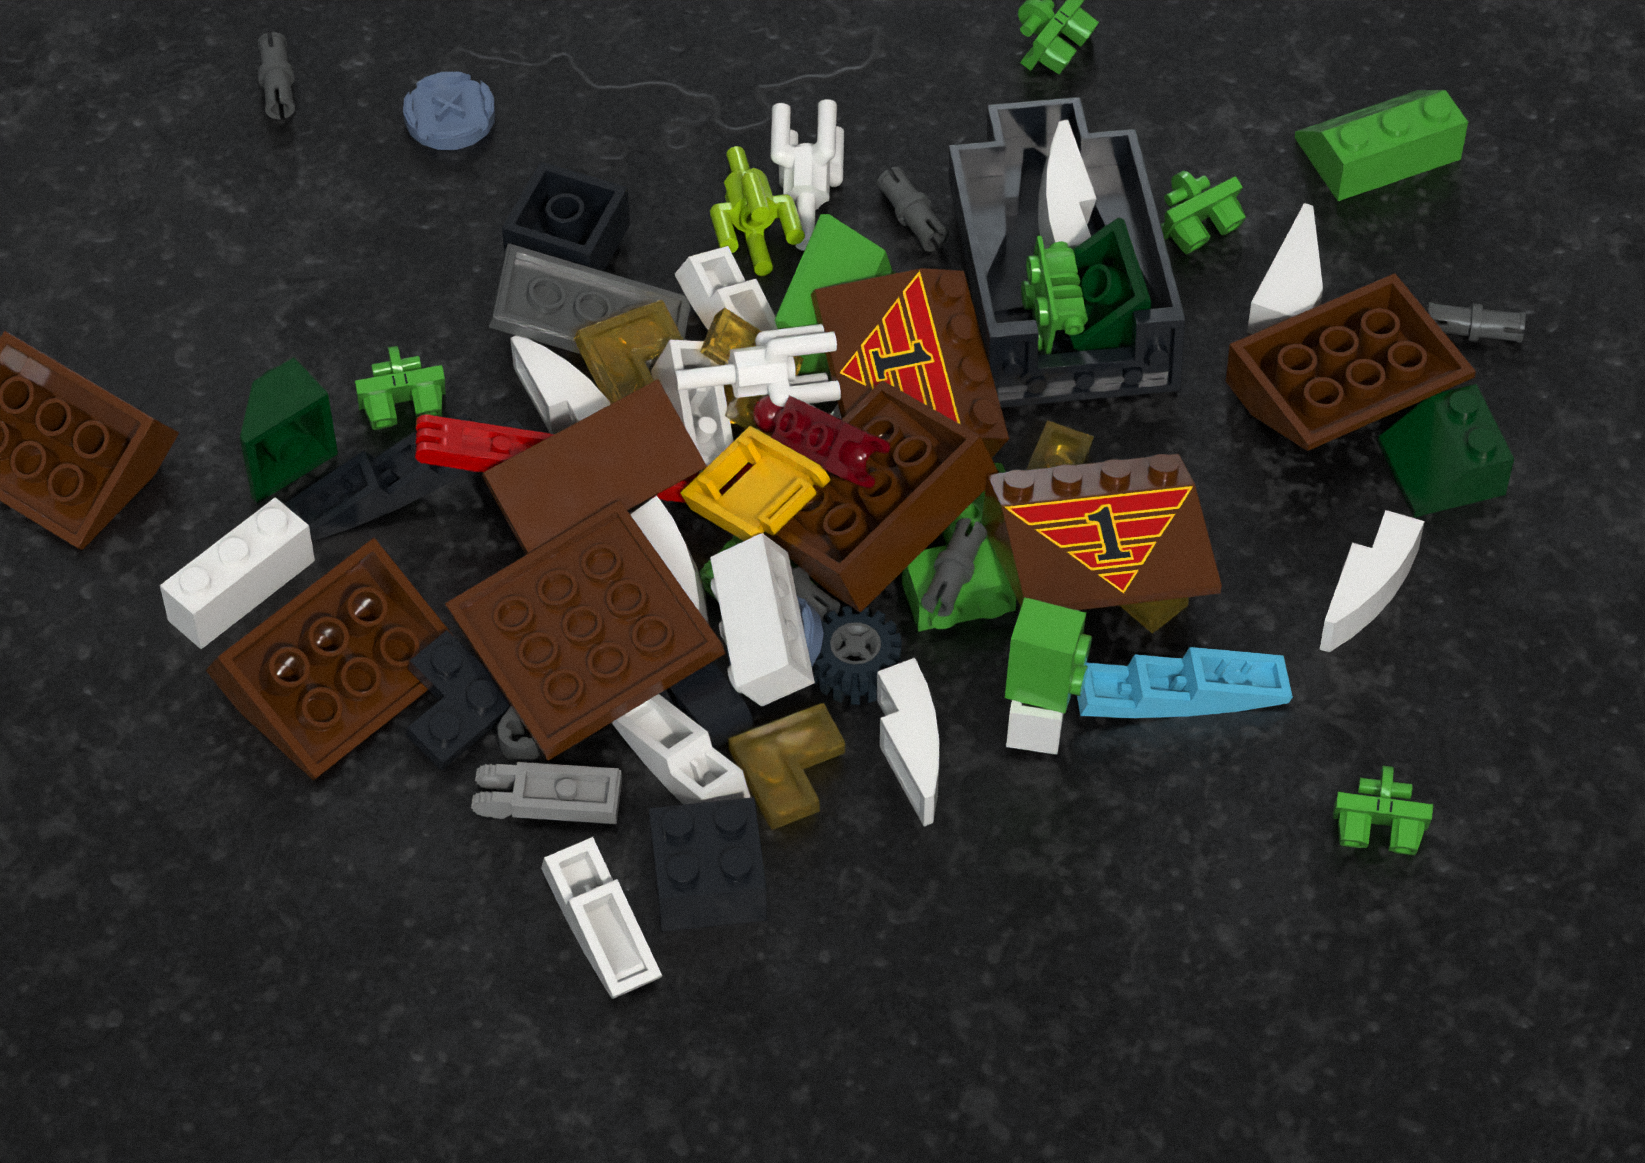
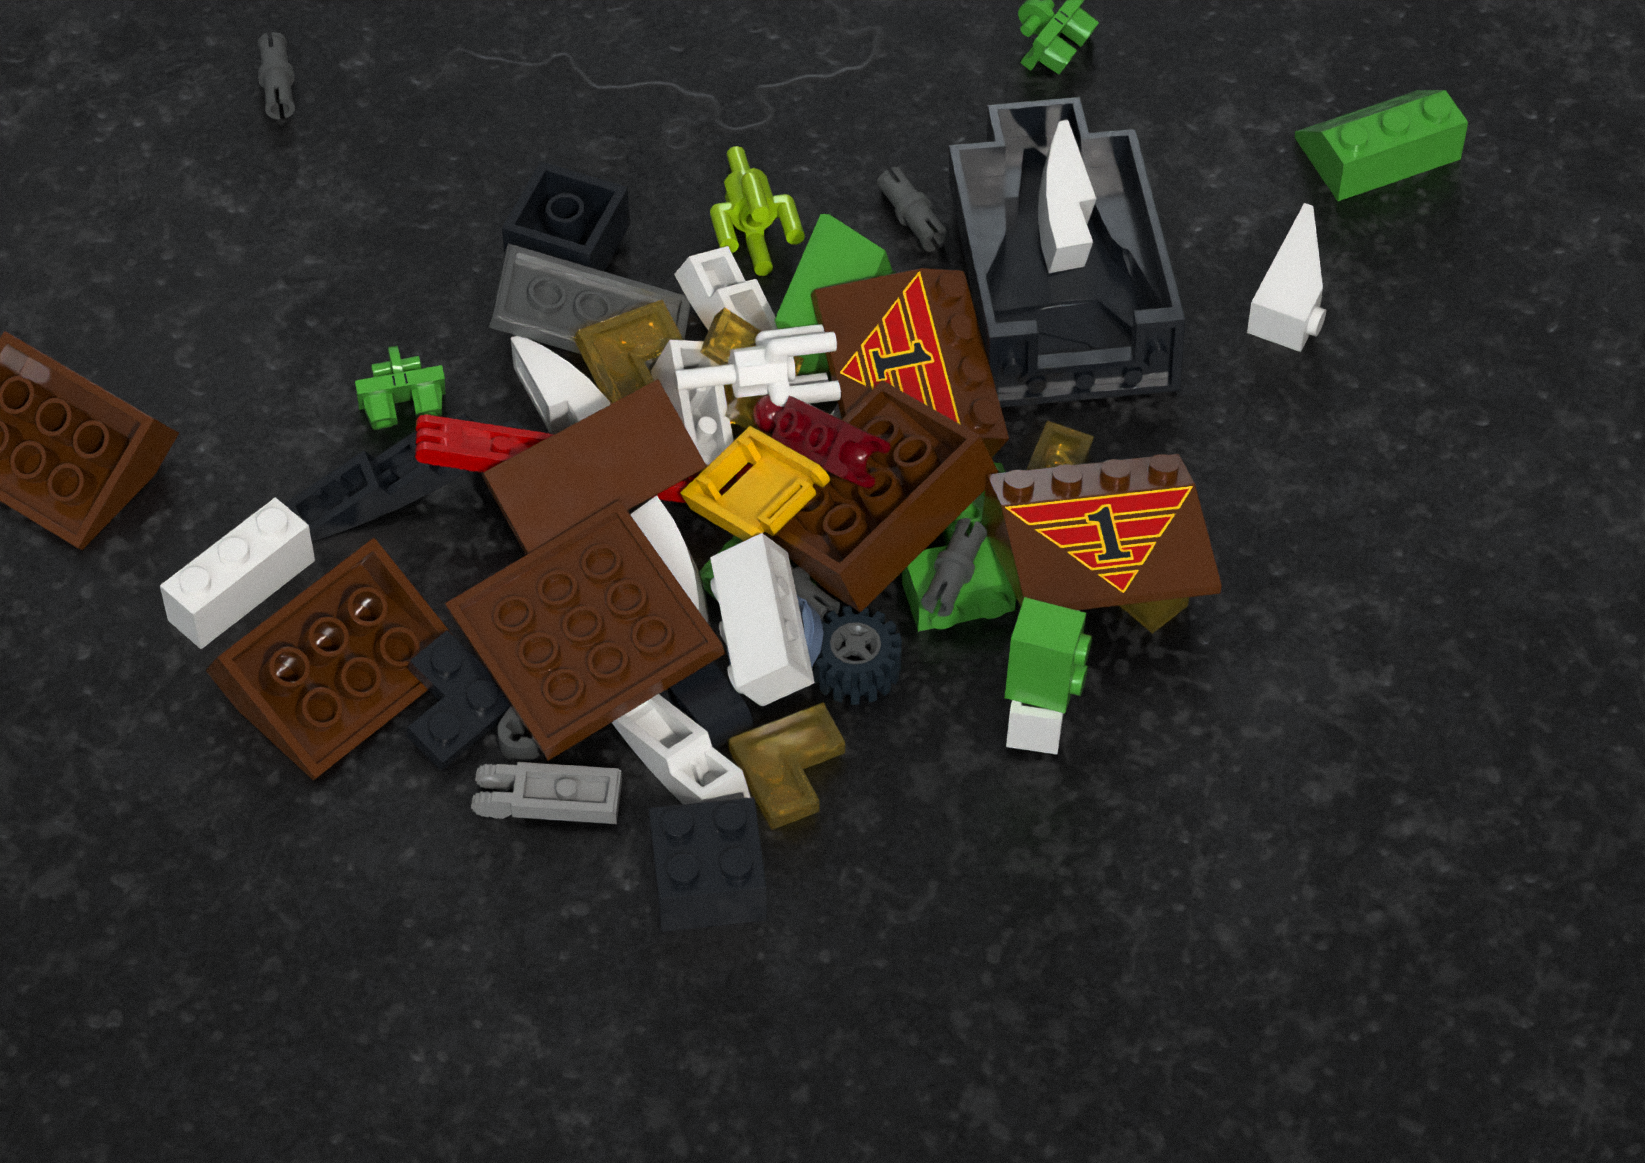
dark green slope [240,357,338,503] -> none
sand blue tile [403,72,495,150] -> none
white slope [541,837,662,999] -> none
white plant [771,100,844,251] -> none
white slope [877,658,939,826] -> none
bright green hinge [1021,236,1088,355] -> none
dark green slope [1070,217,1151,351] -> none
medium azure slope [1077,647,1293,718] -> none
bright green hips [1160,171,1246,255] -> none
reddish brown slope [1226,273,1476,451] -> none
white slope [1320,510,1424,652] -> none
bright green hips [1333,765,1433,855] -> none
dark green slope [1378,384,1514,518] -> none
dark grey pin [1427,302,1526,343] -> none

